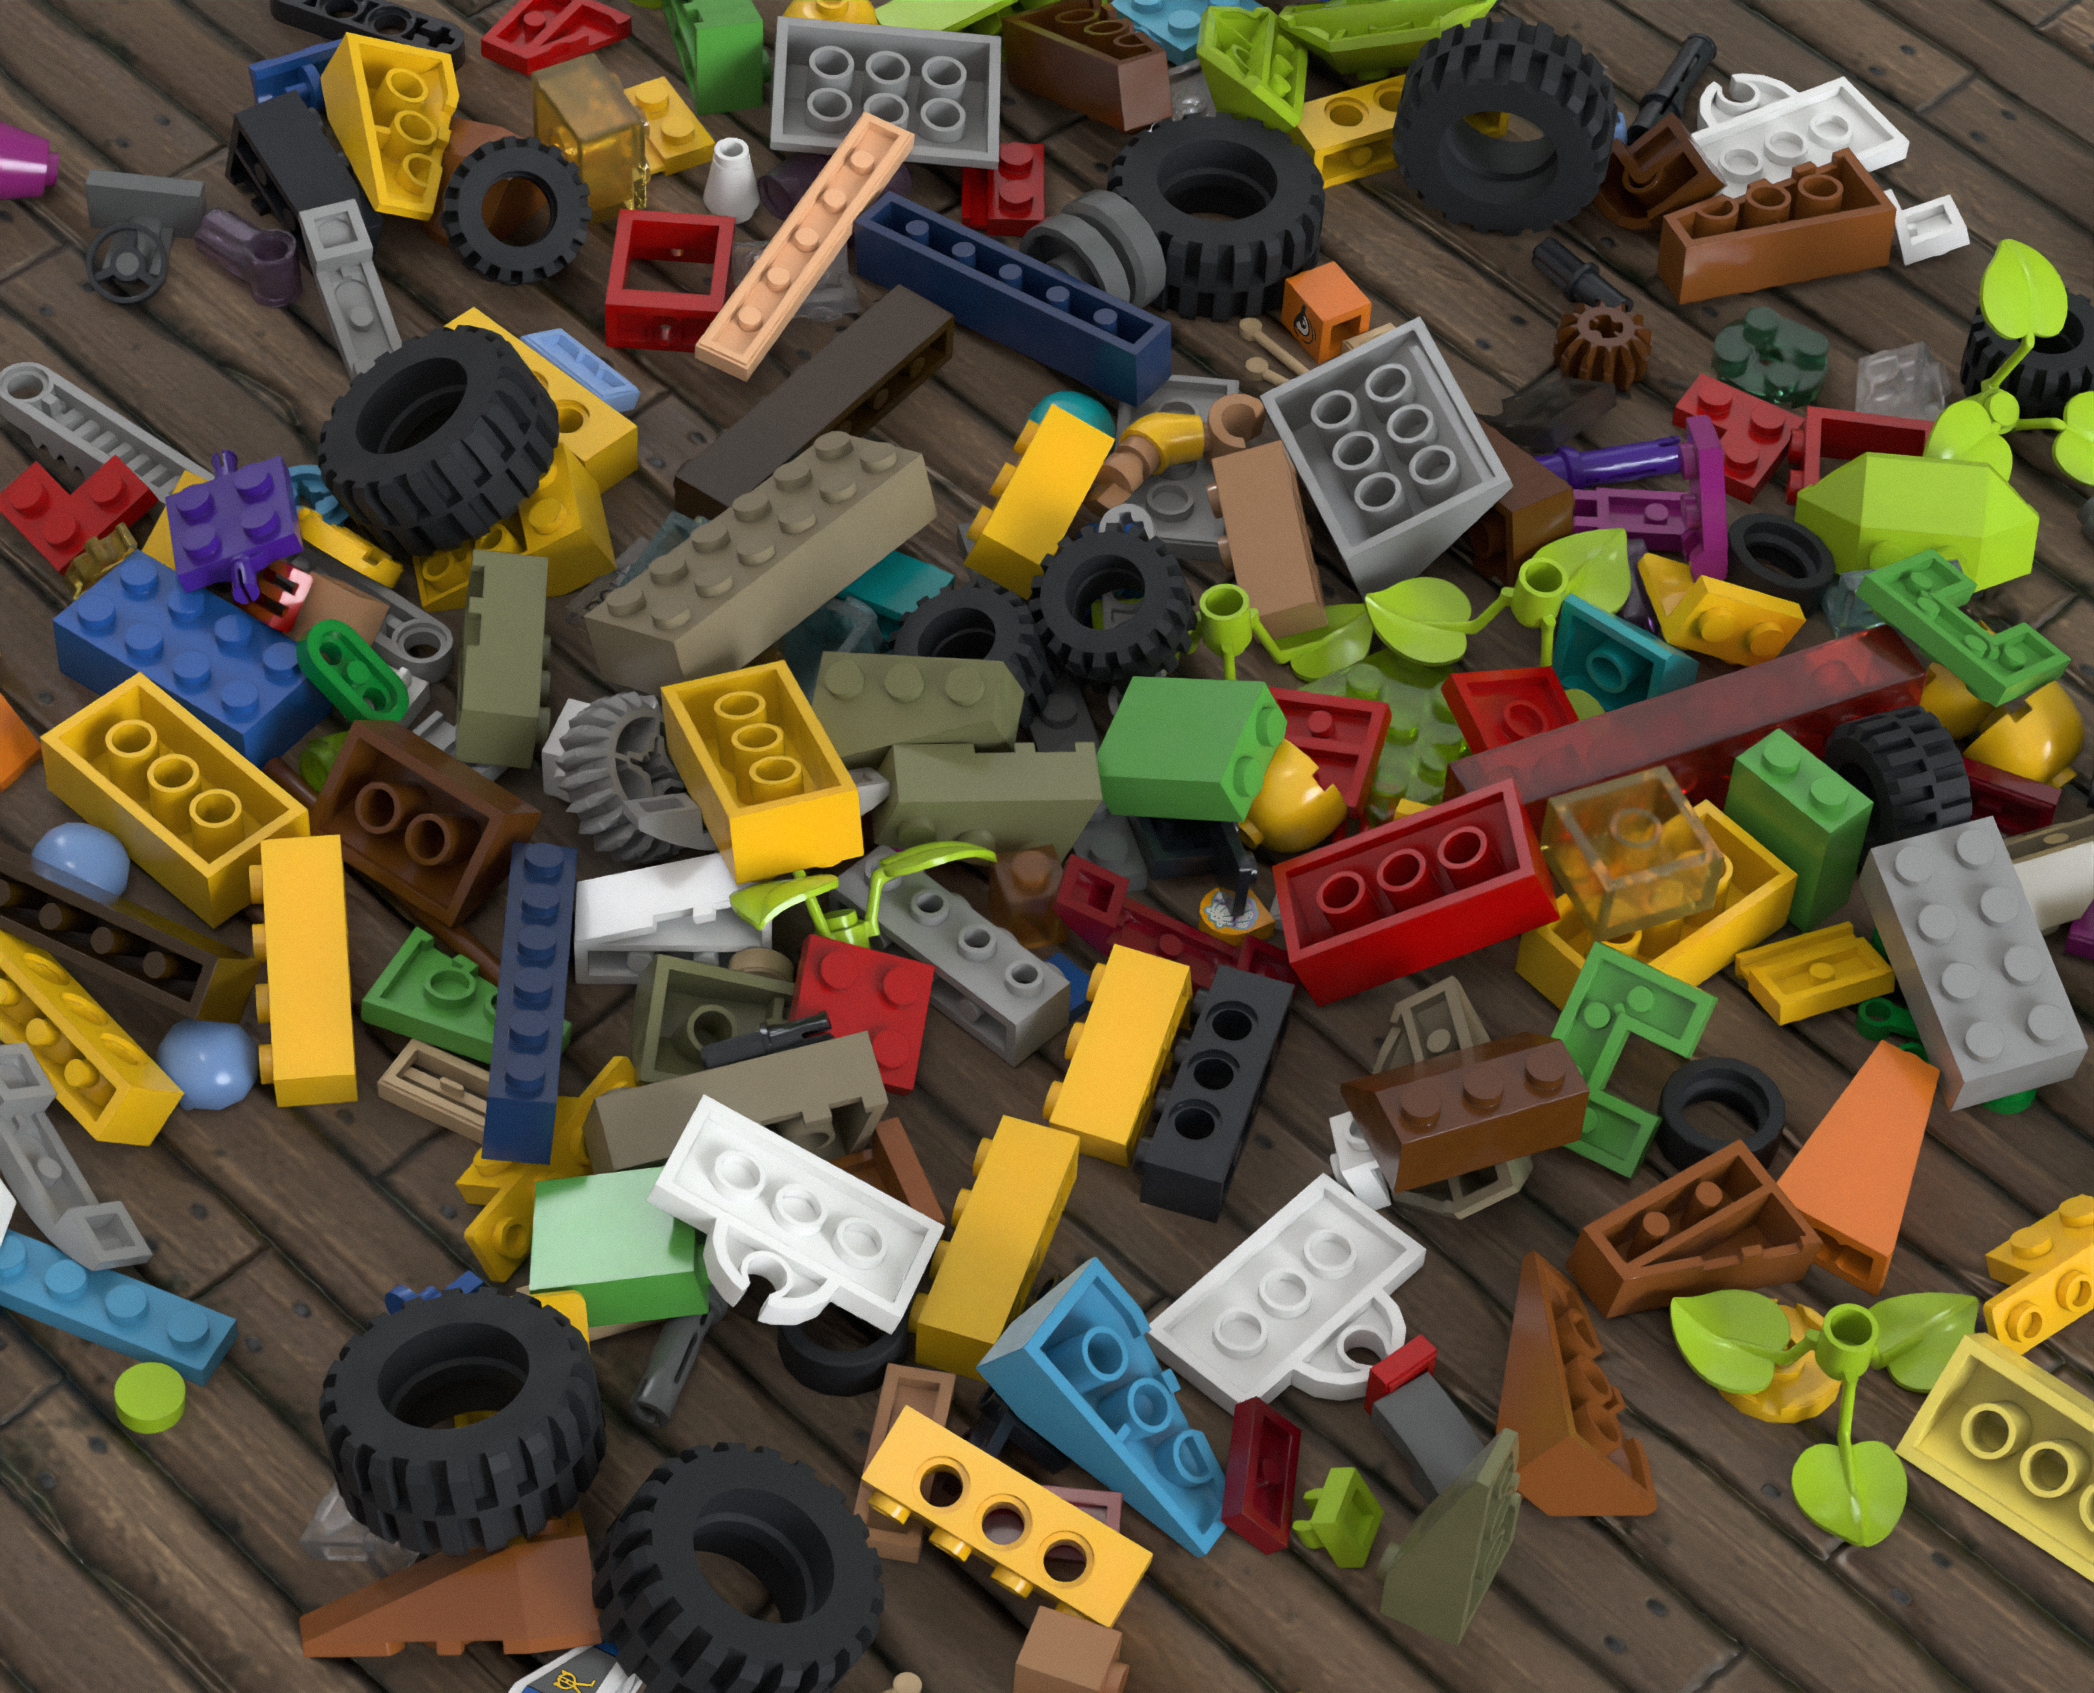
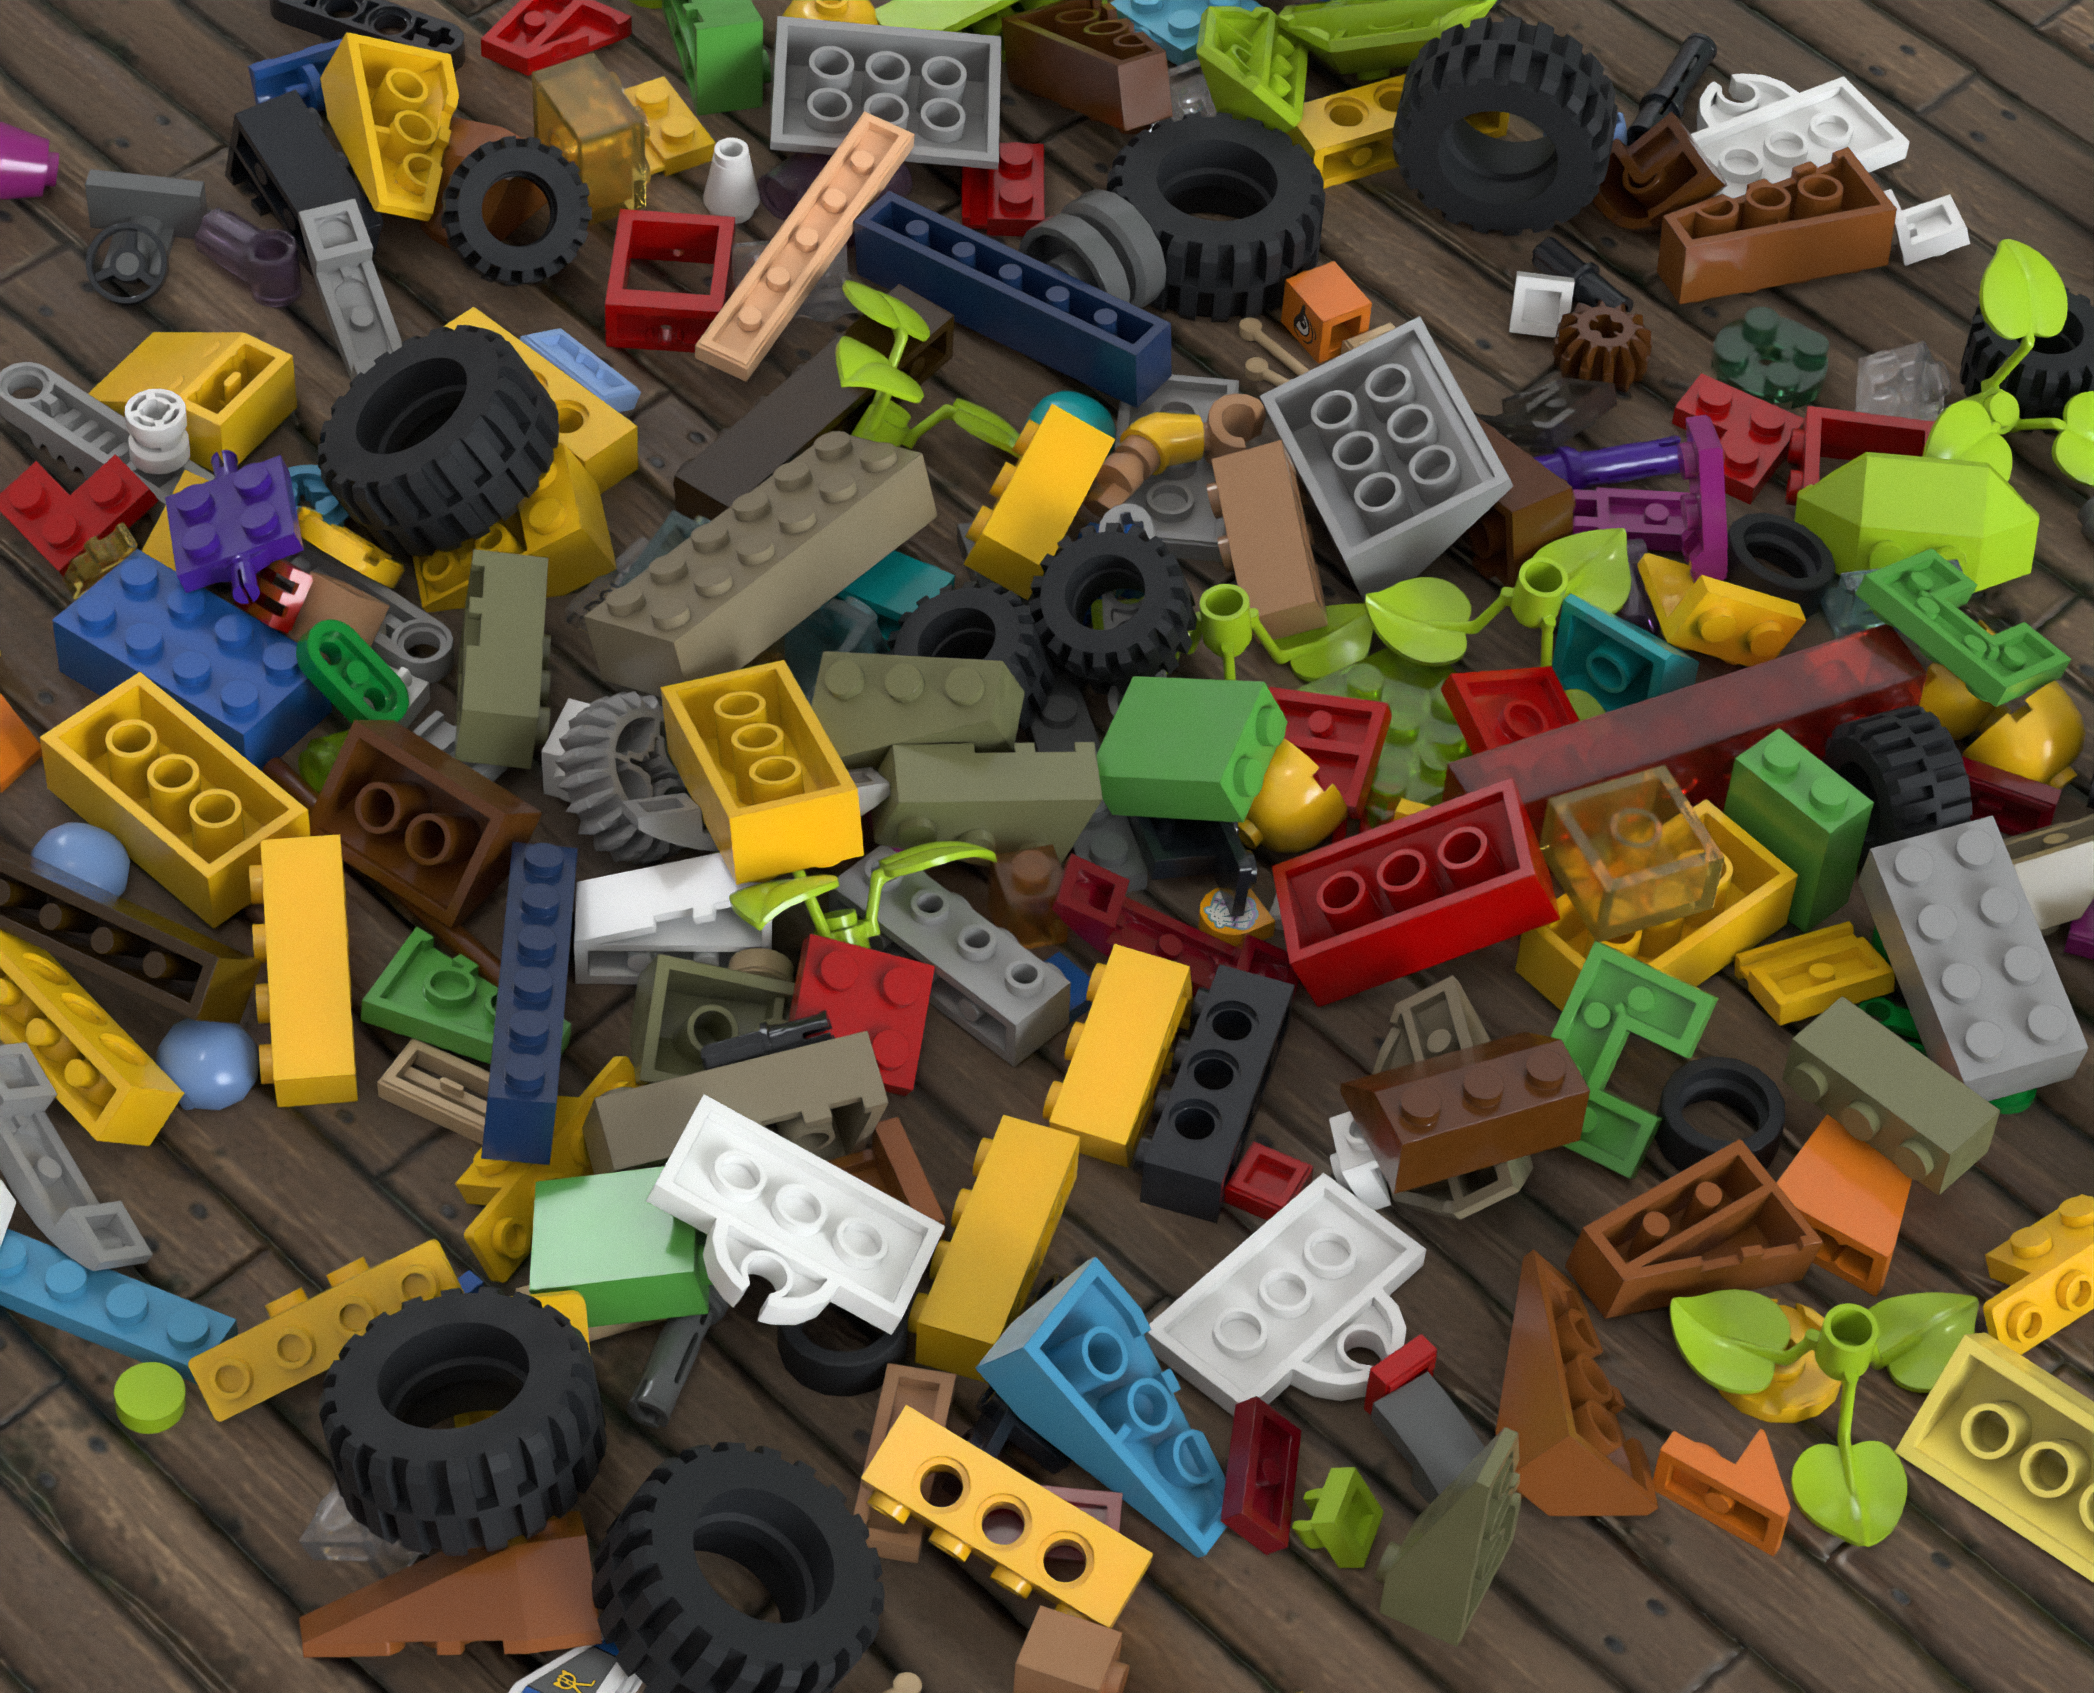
none -> yellow slope [88,332,297,472]
none -> white wheel [125,388,190,474]
none -> yellow bracket [188,1239,464,1422]
none -> lime plant [835,280,1020,459]
none -> red tile [1224,1141,1314,1221]
none -> white tile [1509,271,1575,338]
none -> orange slope [1653,1429,1791,1557]
none -> olive brick [1782,996,2000,1196]

